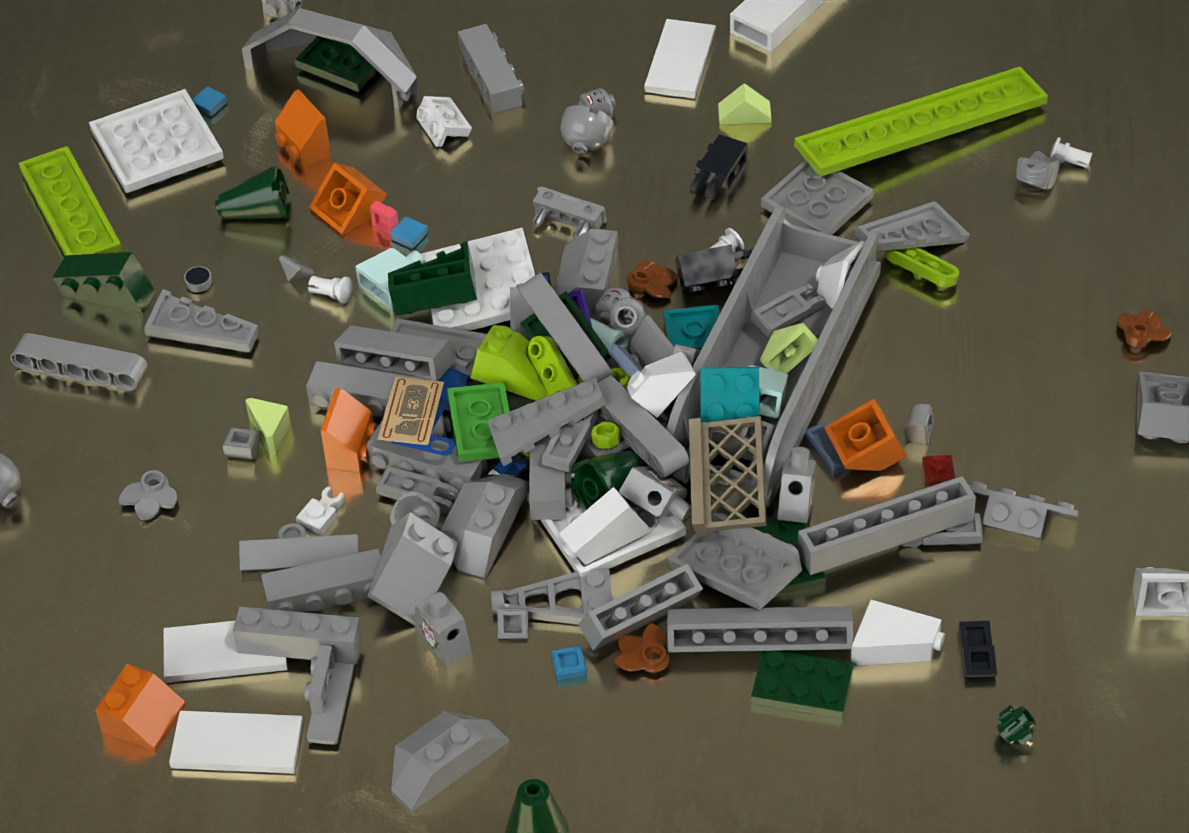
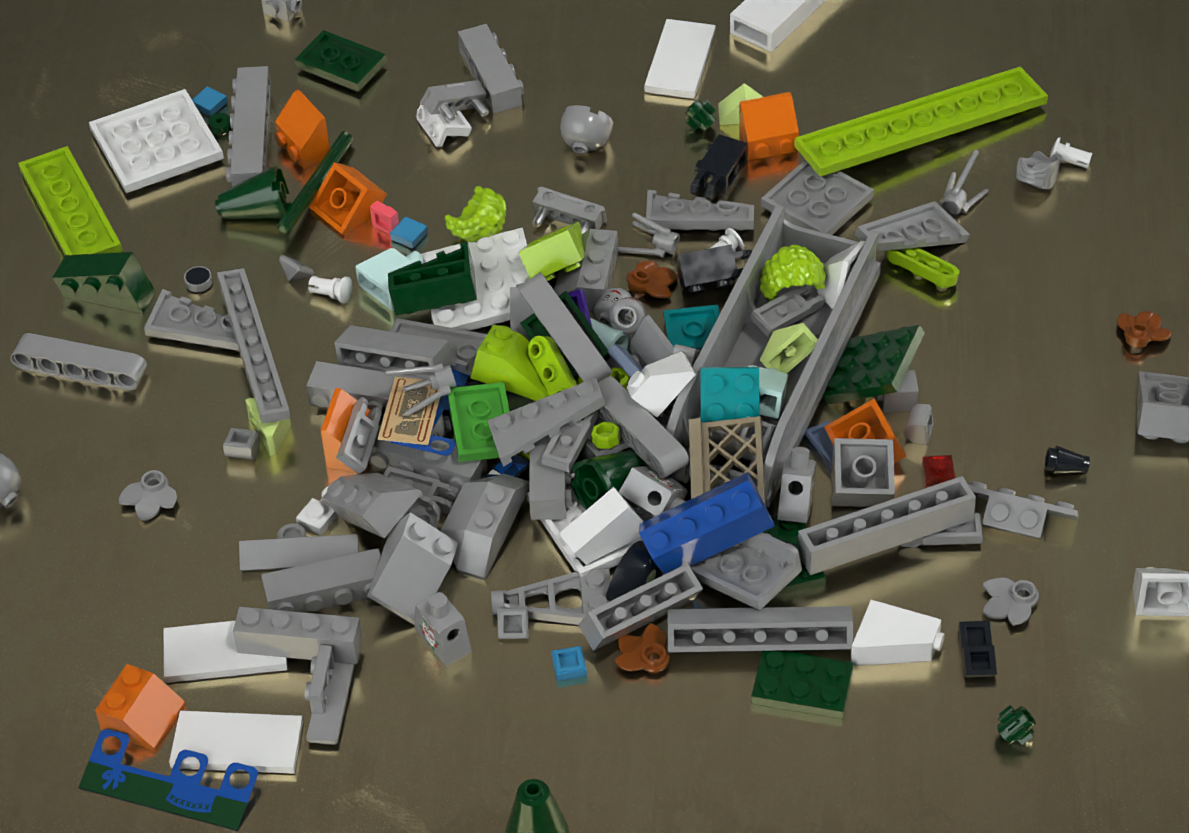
light grey panel [242,8,419,110] -> none
light grey wedge [391,711,509,813] -> none
light grey head [576,88,616,118] -> none
none -> piece [78,729,258,830]
none -> dark green piece [208,113,231,138]
none -> light grey plate [217,268,290,424]
none -> light grey brick [226,66,271,187]
none -> dark green axle [277,131,353,235]
none -> light grey slope [322,472,422,538]
none -> light grey hinge [336,397,382,474]
none -> light grey plant [384,363,456,417]
none -> light grey piece [420,80,489,122]
none -> lime hair [445,186,506,243]
none -> lime slope [518,221,585,281]
none -> black piece [606,540,663,601]
none -> light grey plant [618,213,679,258]
none -> blue slope [639,472,775,575]
none -> light grey wing [646,190,754,231]
none -> dark green gear [684,99,716,131]
none -> orange slope [739,92,799,161]
none -> lime hair [760,244,826,301]
none -> dark green plate [822,325,925,405]
none -> light grey slope [831,438,895,507]
none -> light grey brick [876,370,919,412]
none -> light grey plant [939,150,988,215]
none -> light grey plate [983,578,1039,625]
none -> black cone [1045,446,1090,474]

